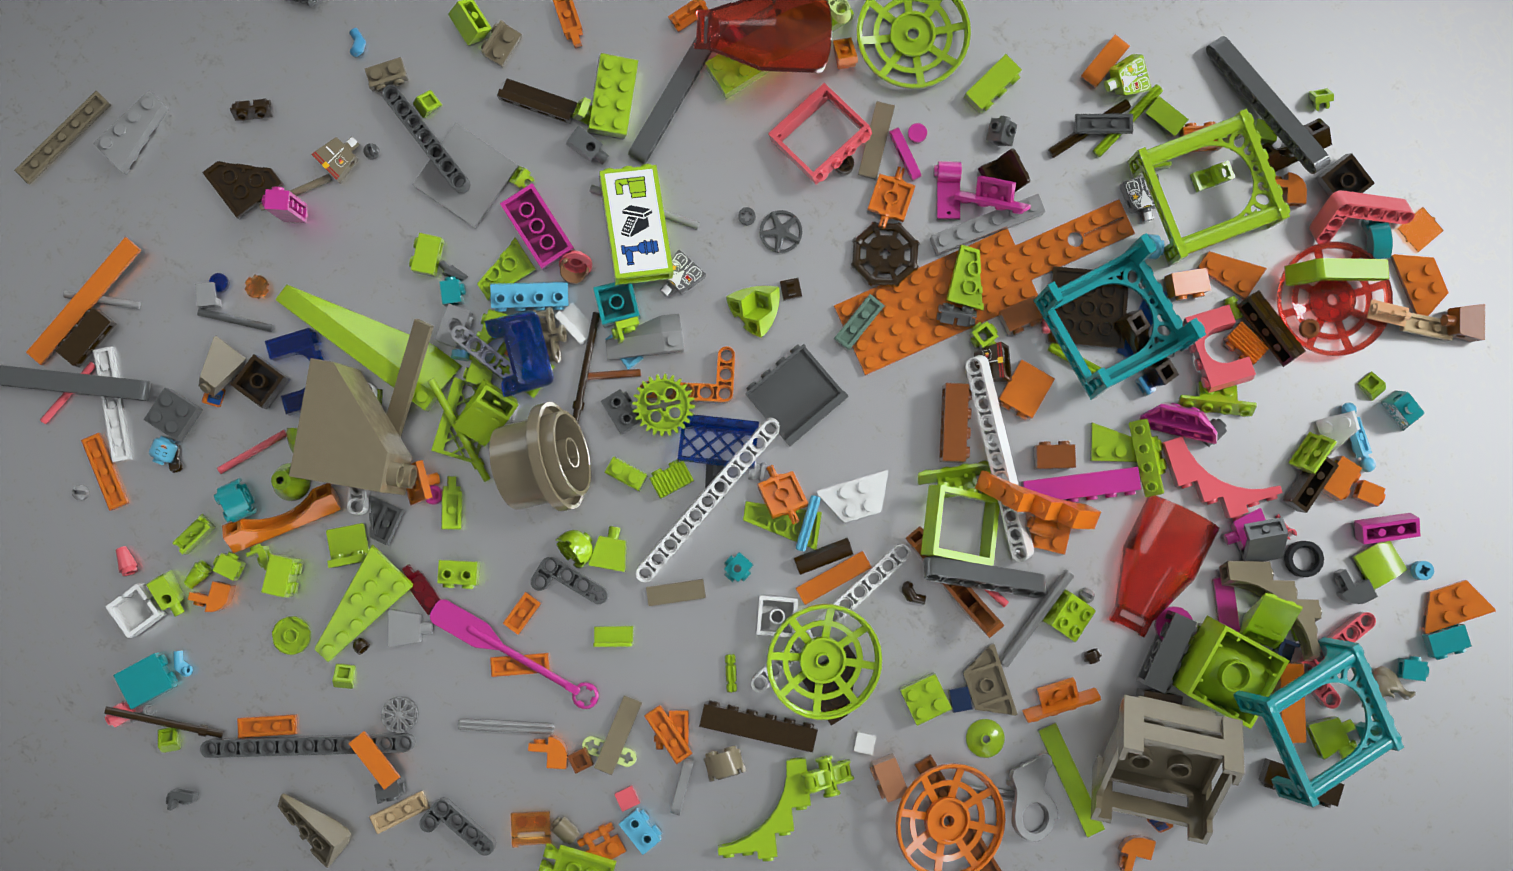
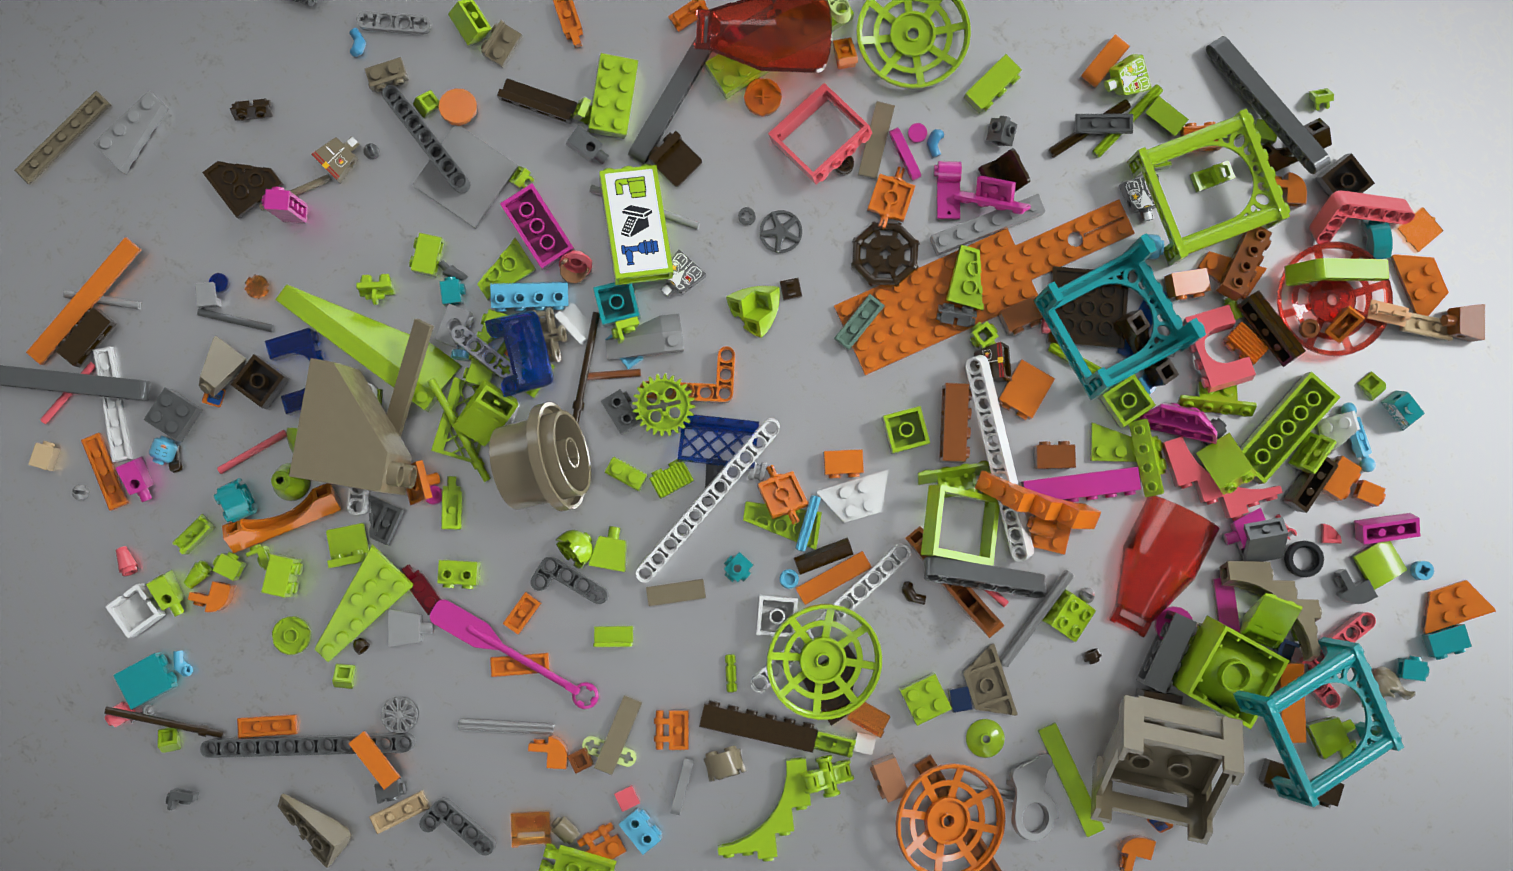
orange tile [644,705,693,764] -> none
dark grey panel [745,344,849,446] -> none
orange bracket [1023,677,1101,723] -> none
none -> tan brick [28,441,61,471]
none -> dark pink torso [116,456,154,503]
none -> light grey beam [356,11,432,35]
none -> lime hips [356,274,395,305]
none -> orange tile [439,88,477,126]
none -> dark brown bracket [649,131,702,187]
none -> orange tile [744,78,782,117]
none -> medium azure tile [780,569,799,589]
none -> lime hinge [814,730,856,758]
none -> orange brick [823,449,864,478]
none -> clear orange panel [846,702,890,738]
none -> lime brick [882,406,930,454]
none -> dark azure arm [927,129,944,158]
none -> lime brick [1099,374,1156,428]
none -> lime panel [1196,432,1257,495]
none -> dark orange brick [1216,227,1272,302]
none -> lime brick [1240,371,1340,484]
none -> coral tile [1321,524,1342,543]
none -> orange slope [1324,306,1365,344]

